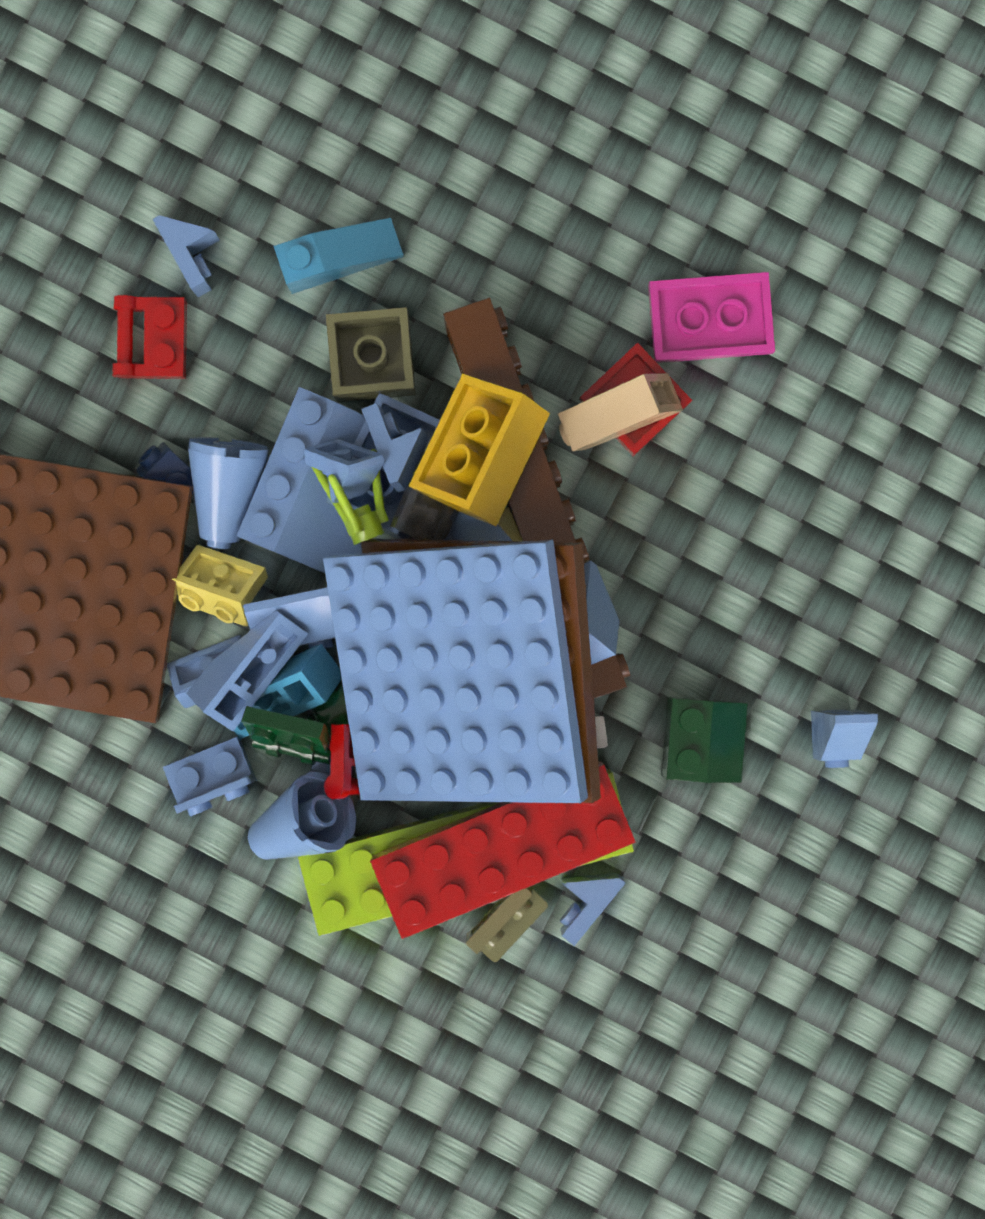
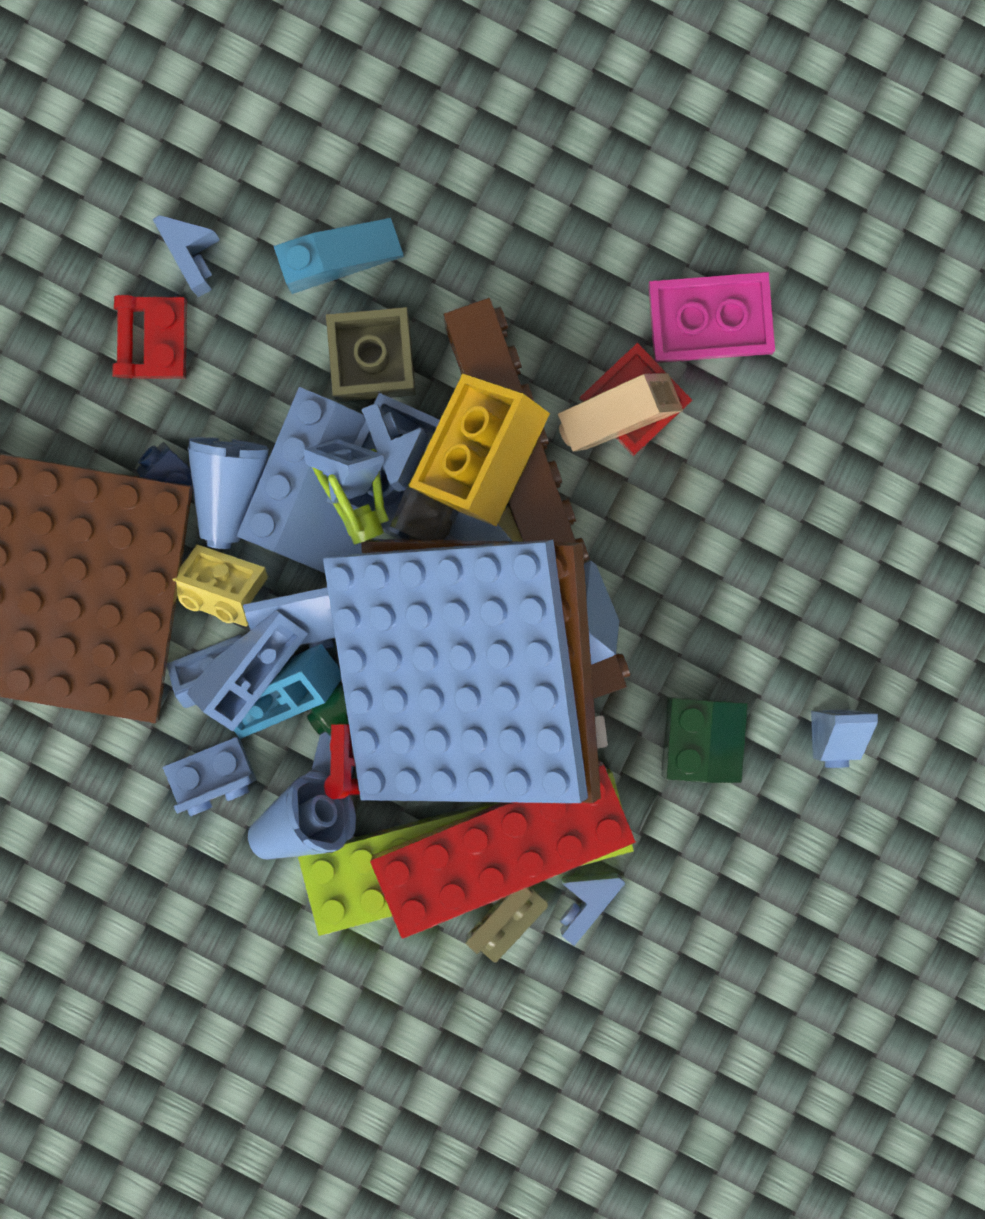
dark green plate [241,706,331,765] -> none

